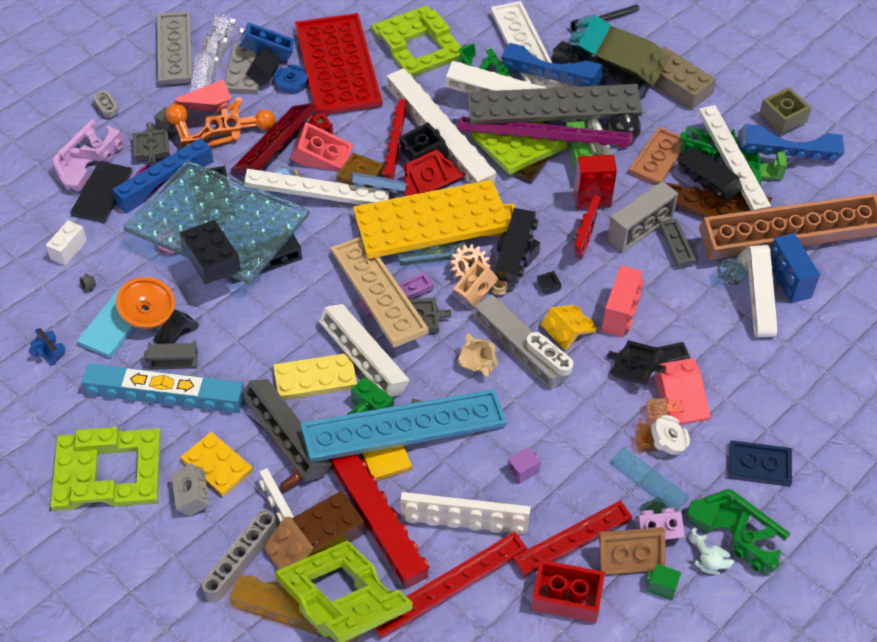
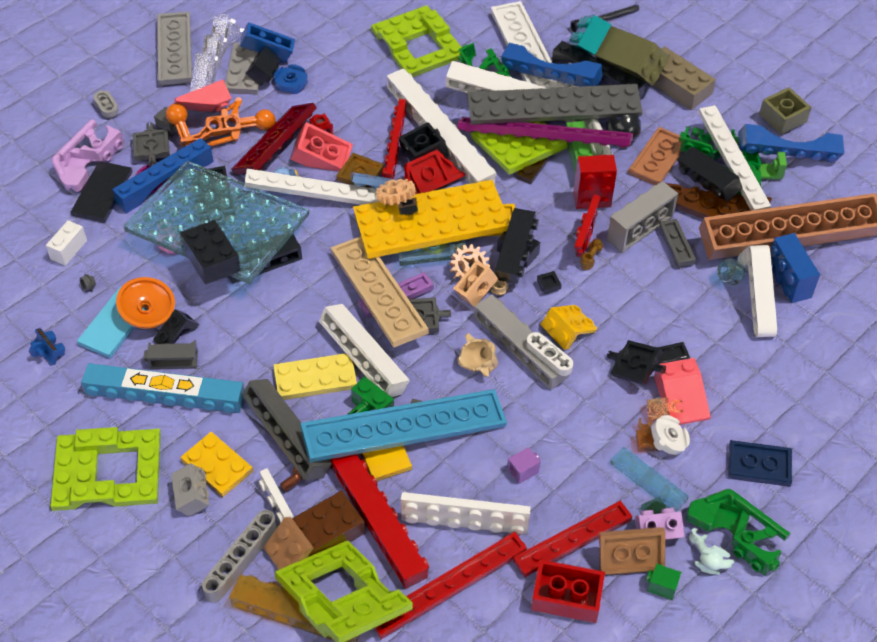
red plate [295,13,383,115] -> none
coral brick [602,265,644,337] -> none
none -> light nougat gear [376,179,416,206]
none -> black plate [398,198,418,215]
none -> pearl gold bar [580,239,603,270]

